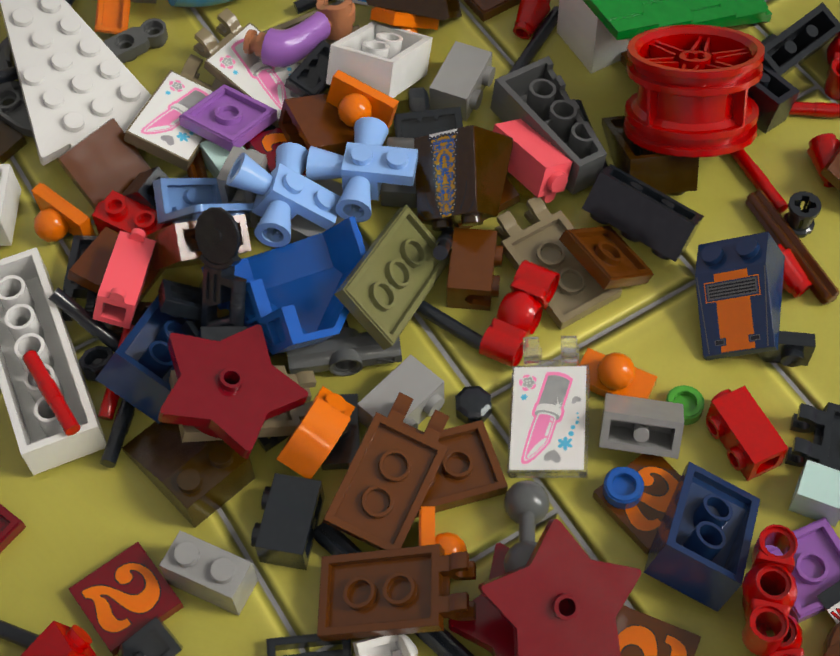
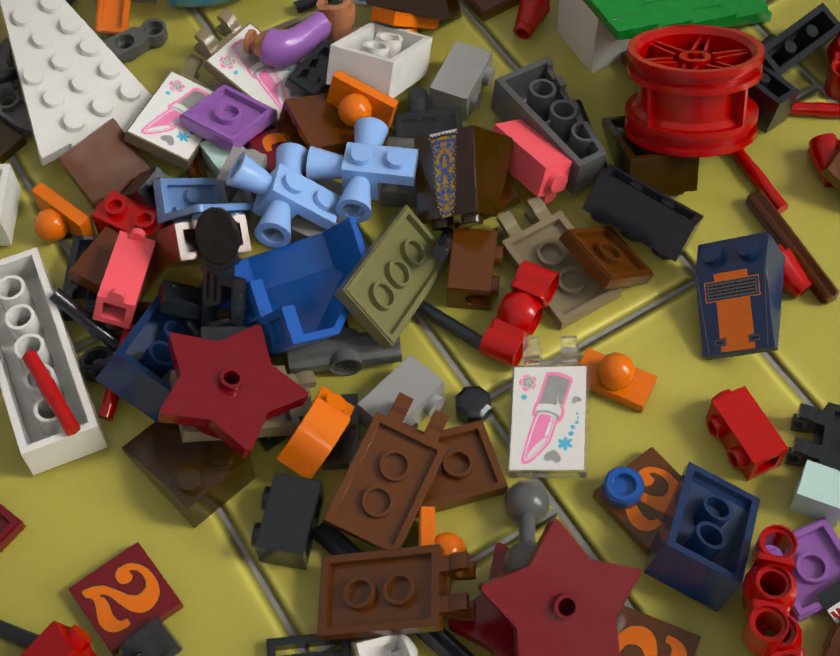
black piece [100,399,136,468] -> none
light grey brick [159,530,258,616] -> none
black bar [509,6,559,73] -> none
light grey brick [599,393,684,459] -> none
bright green tile [665,385,705,425] -> none
black plate [758,331,816,367] -> none
black bush [783,191,822,238] -> none

